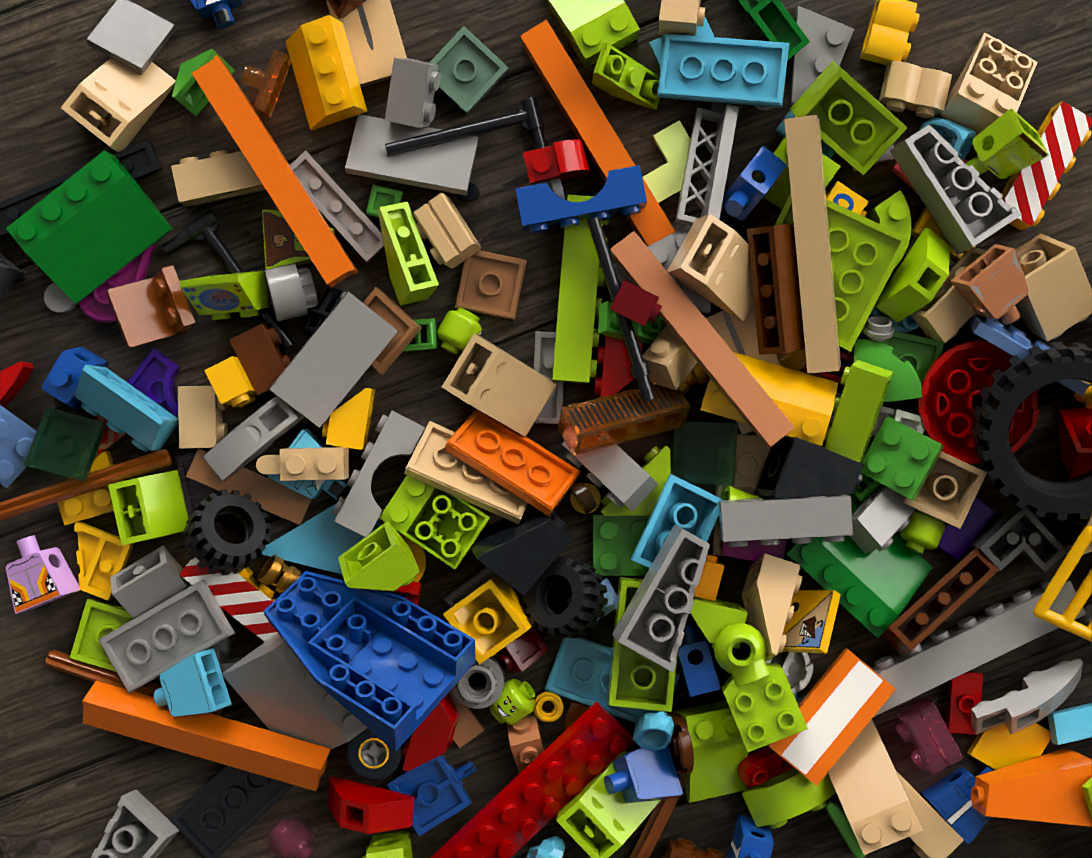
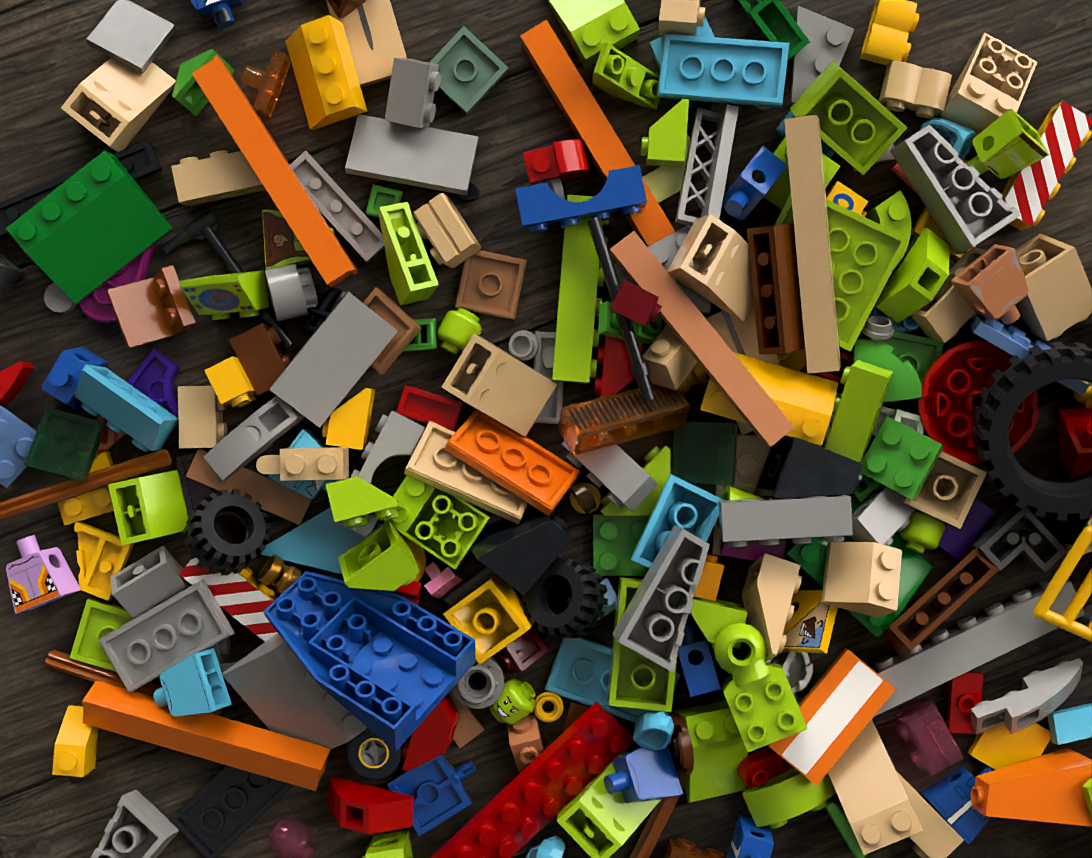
black bar [385,97,547,156] -> none
none -> yellow slope [52,705,98,777]
none -> lime slope [325,476,405,529]
none -> red tile [396,385,463,432]
none -> bright pink tile [424,561,463,599]
none -> light grey plate [509,330,539,361]
none -> lime slope [641,99,689,168]
none -> tan slope [821,542,902,618]

